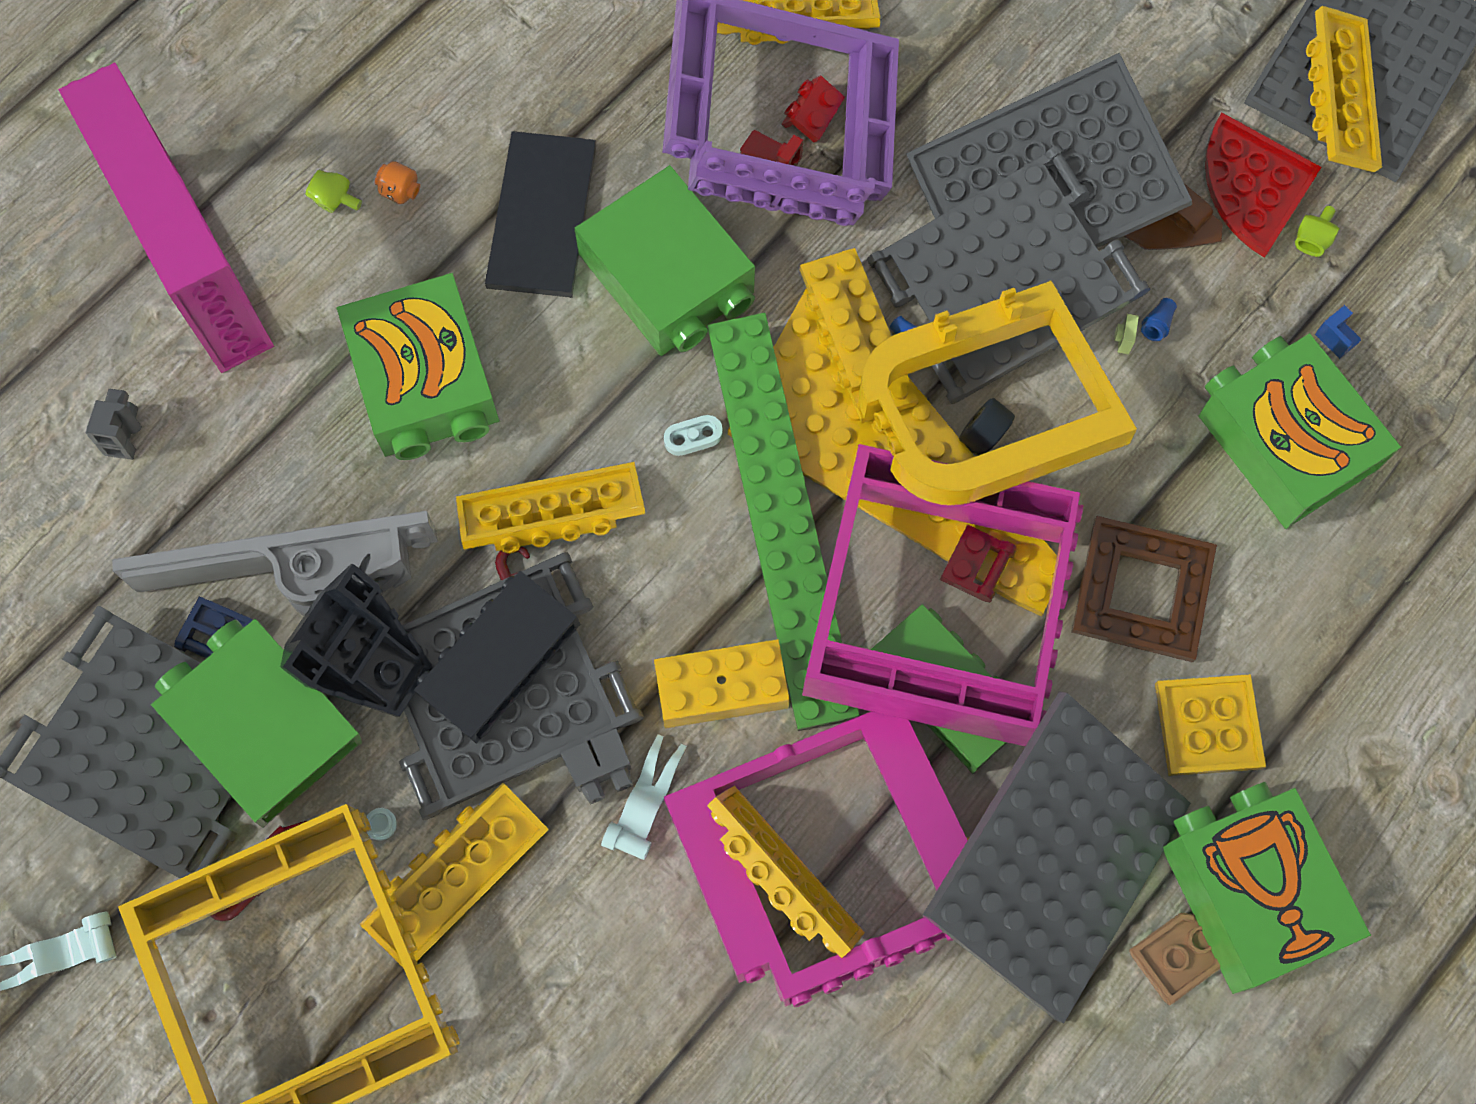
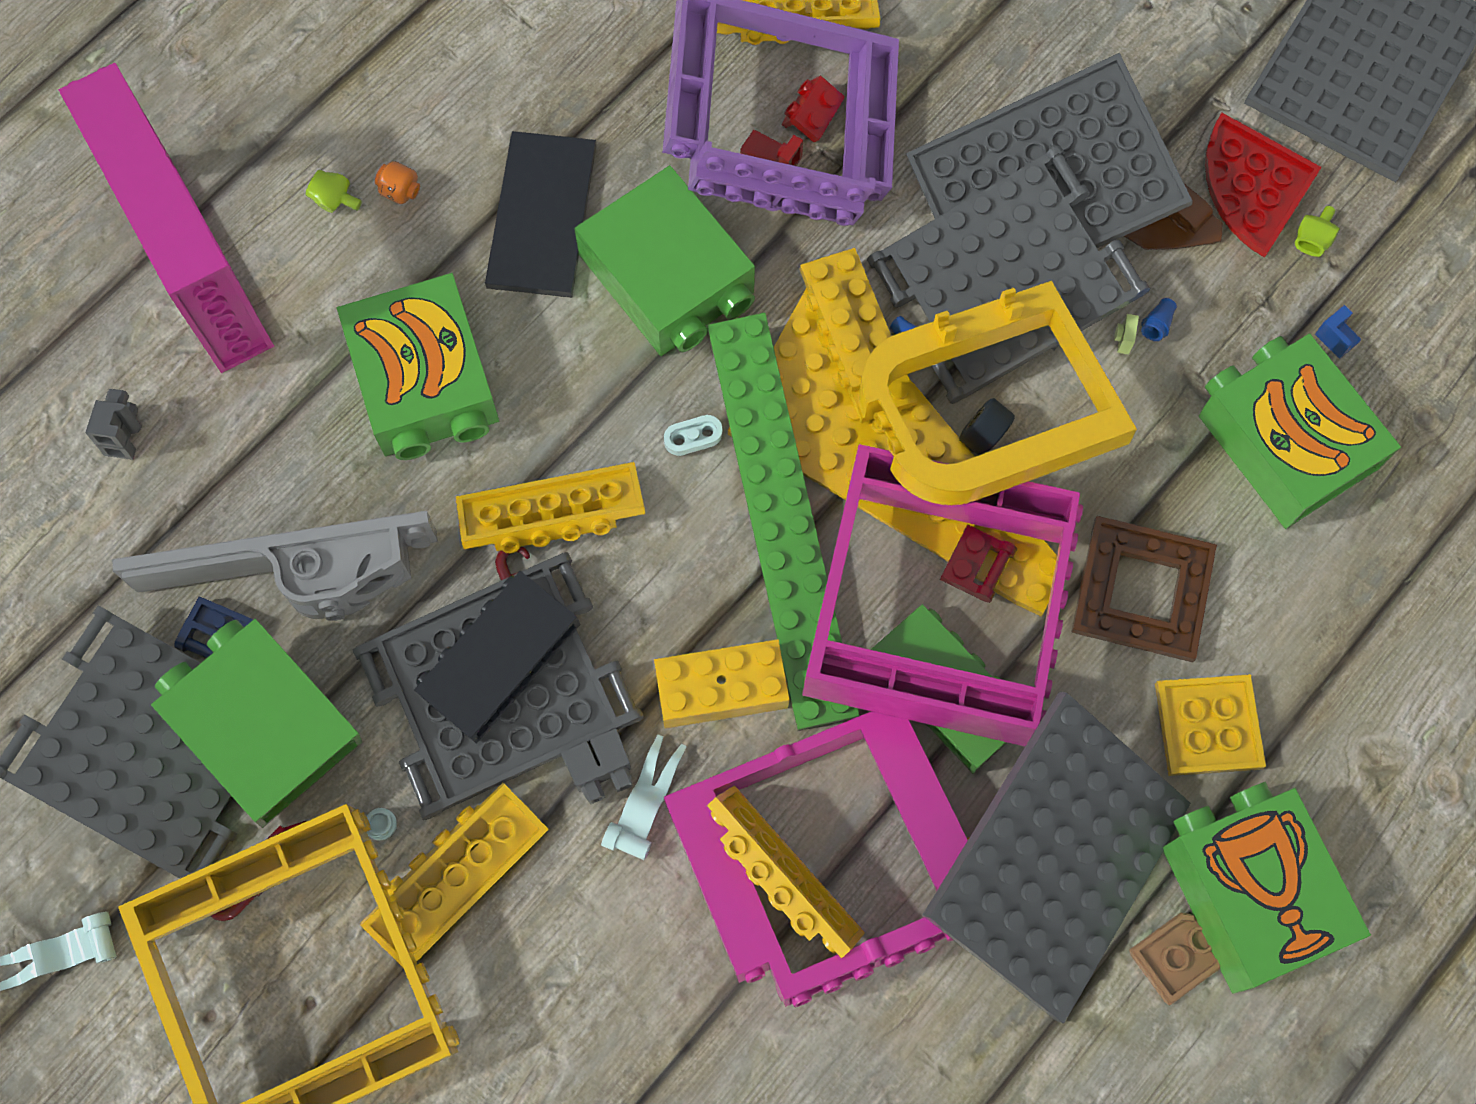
black wedge [280,564,432,717] -> none
yellow plate [1306,6,1382,172] -> none

